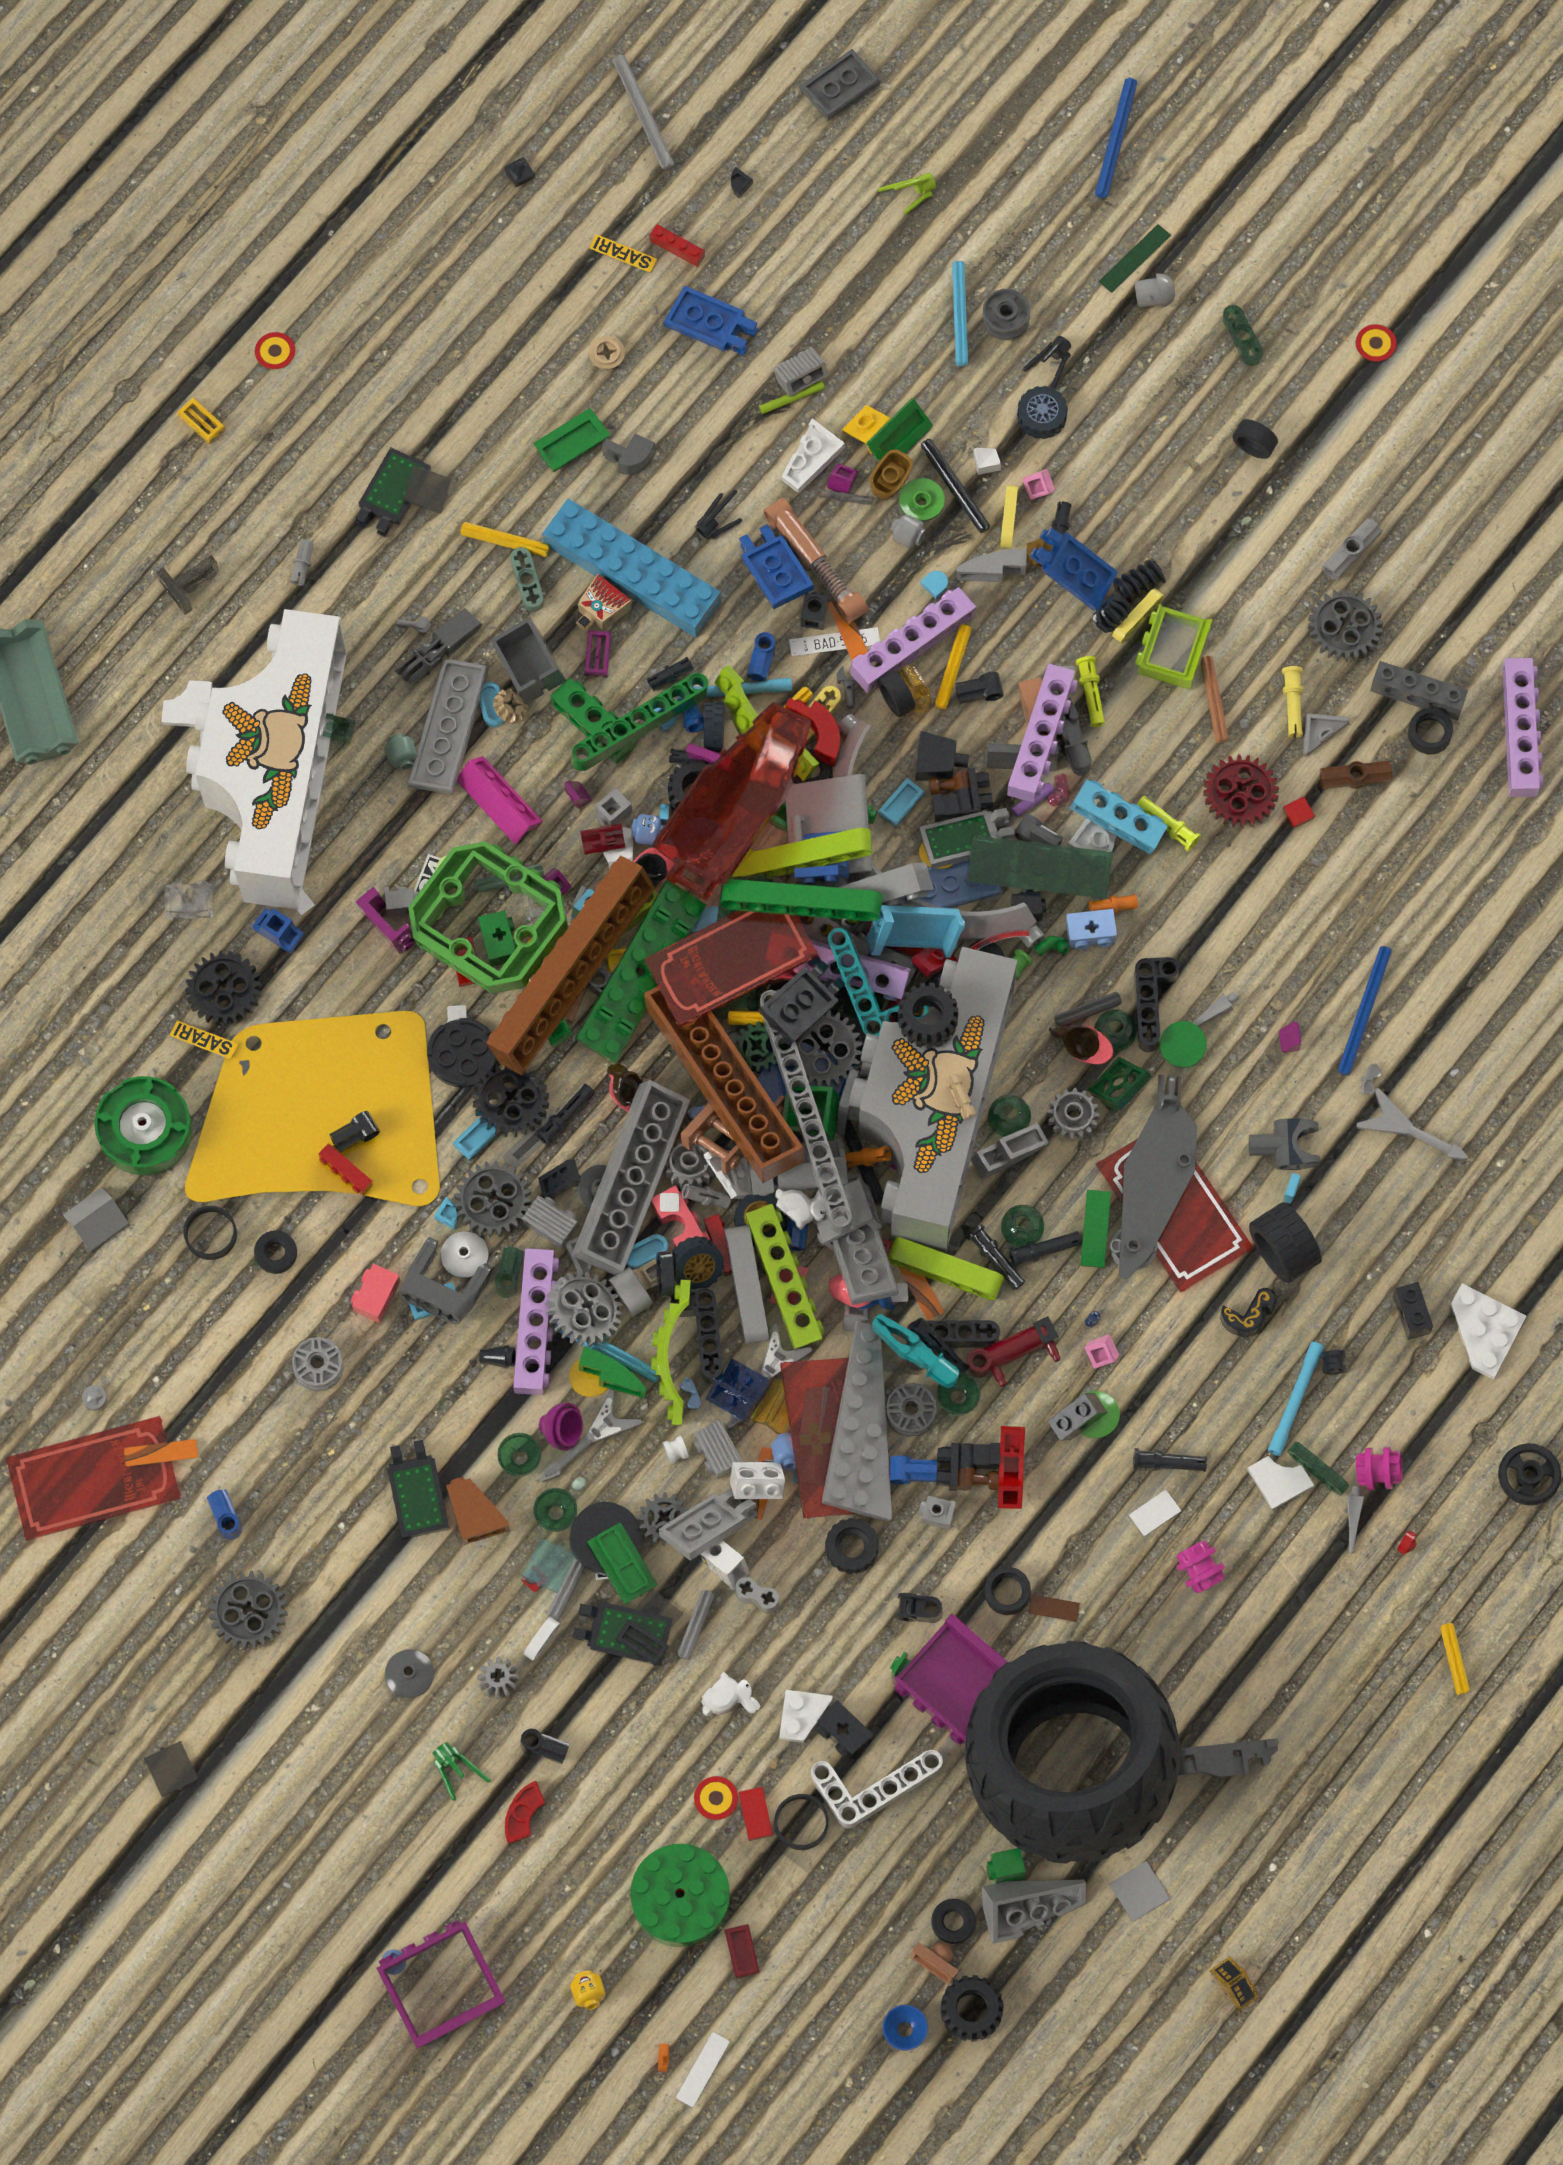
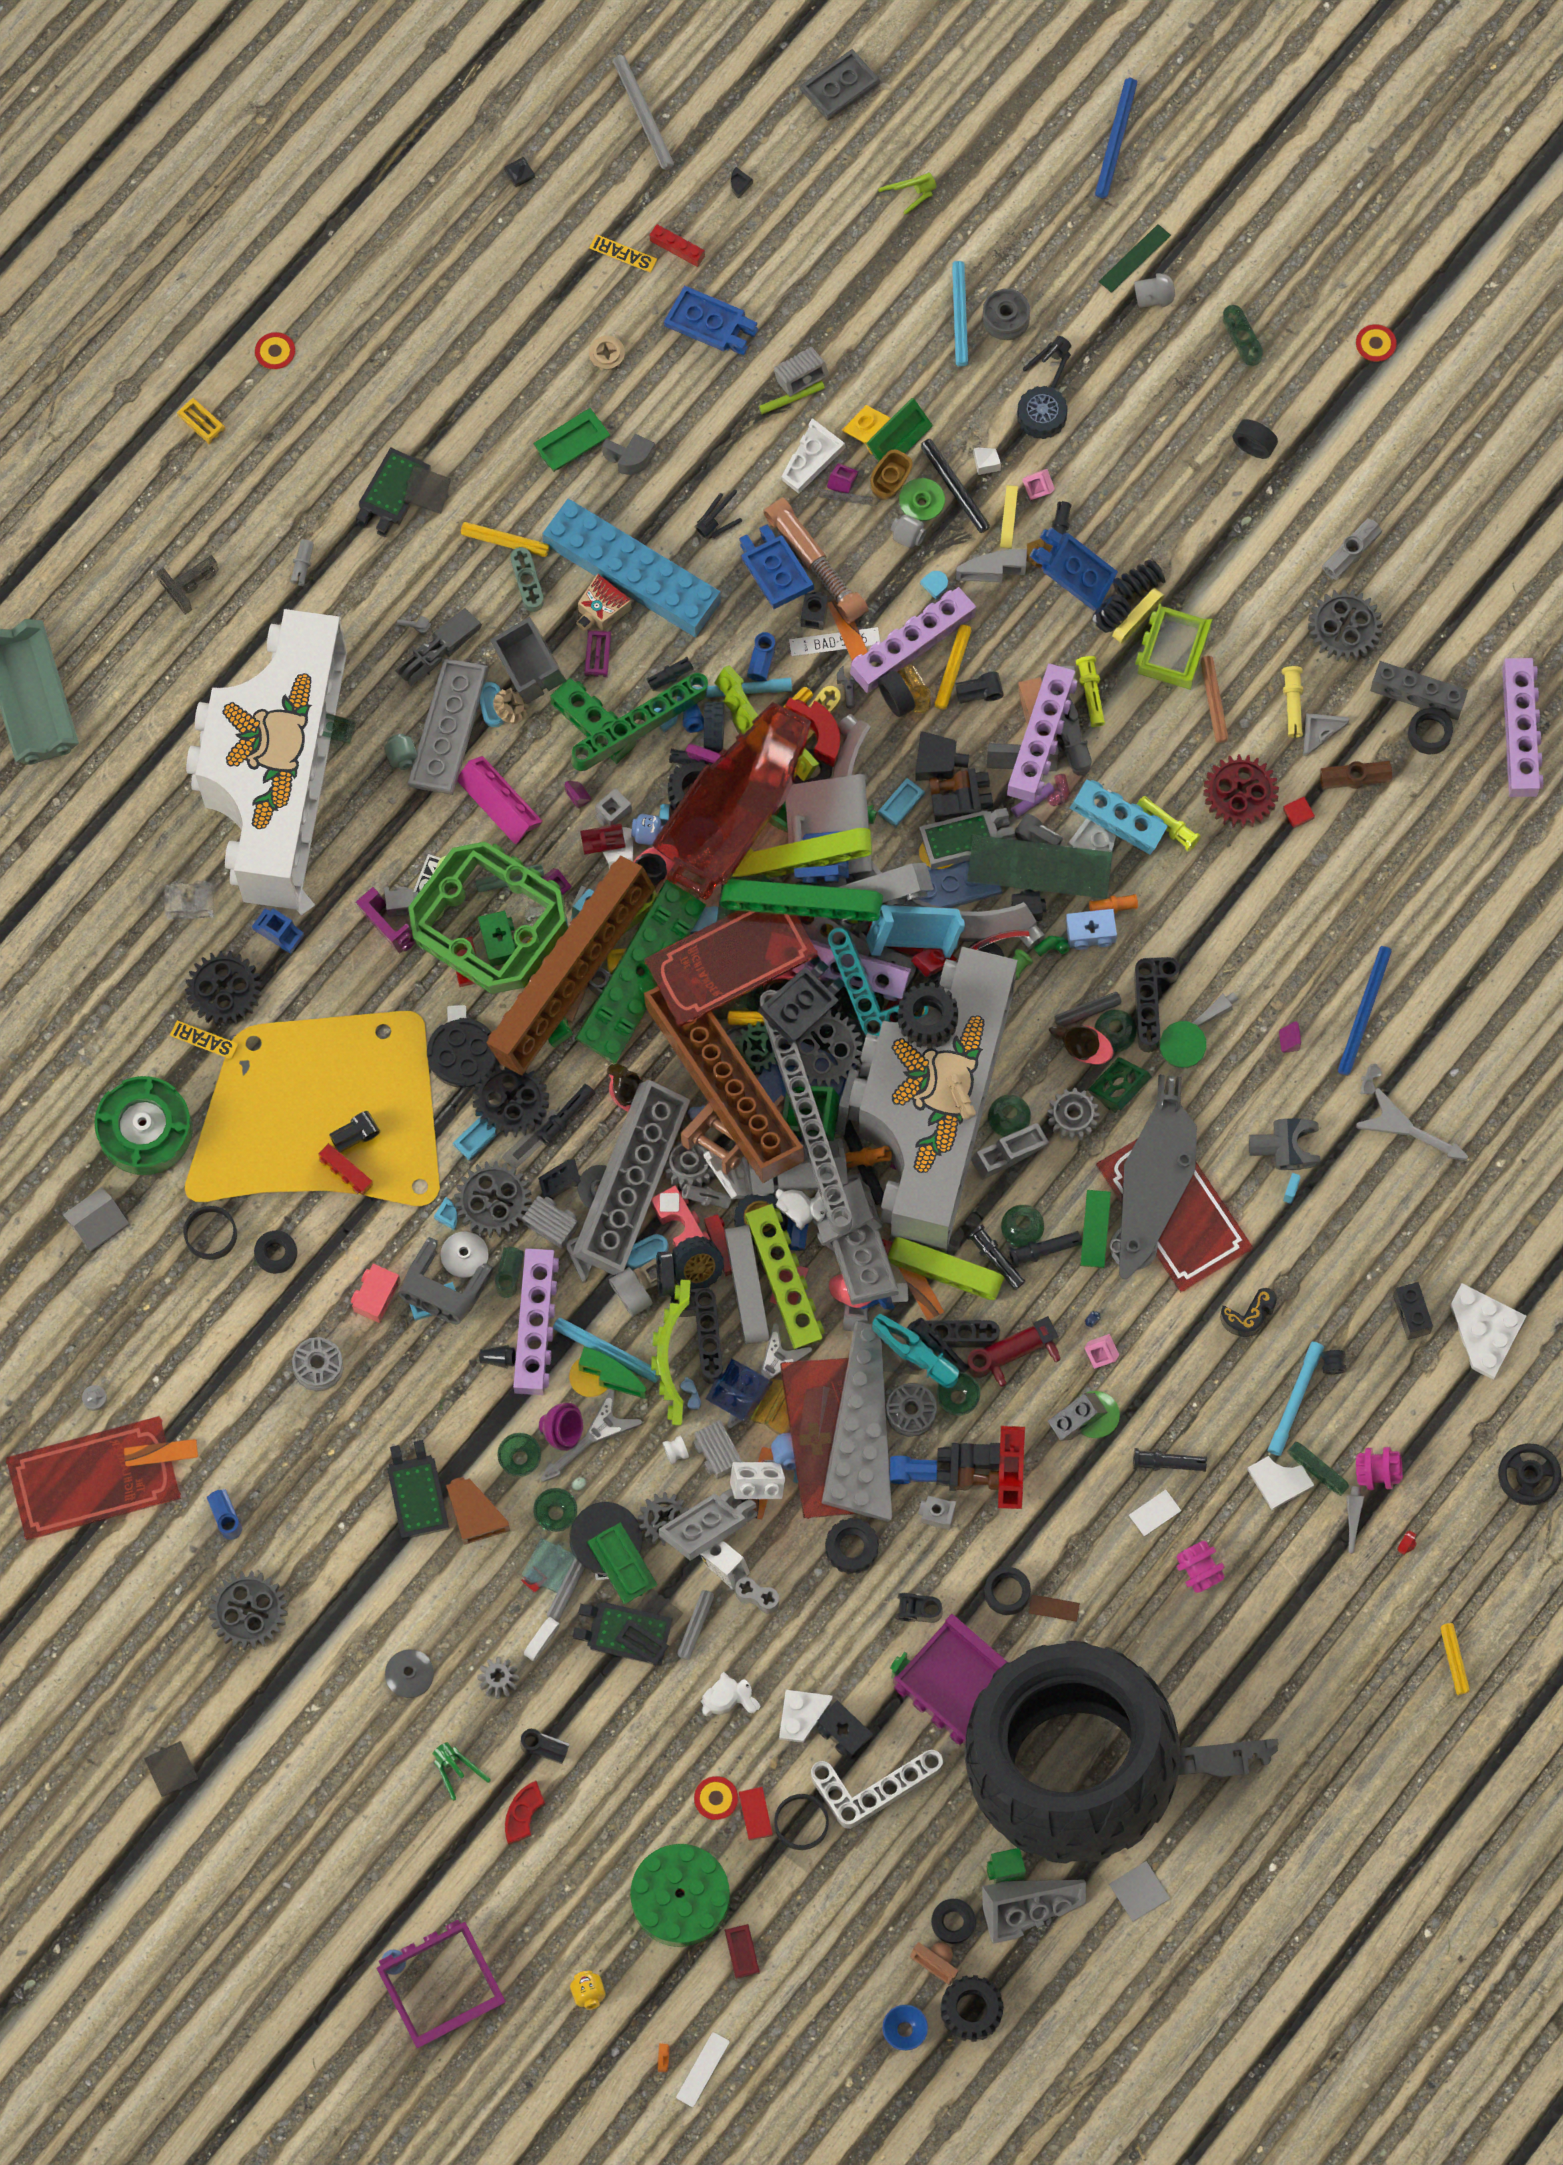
white tile [161,680,213,727] -> none
light grey gear [545,1271,623,1347] -> none
slope [1210,1956,1259,2011] -> none
black tyre [1249,1202,1322,1283] -> none

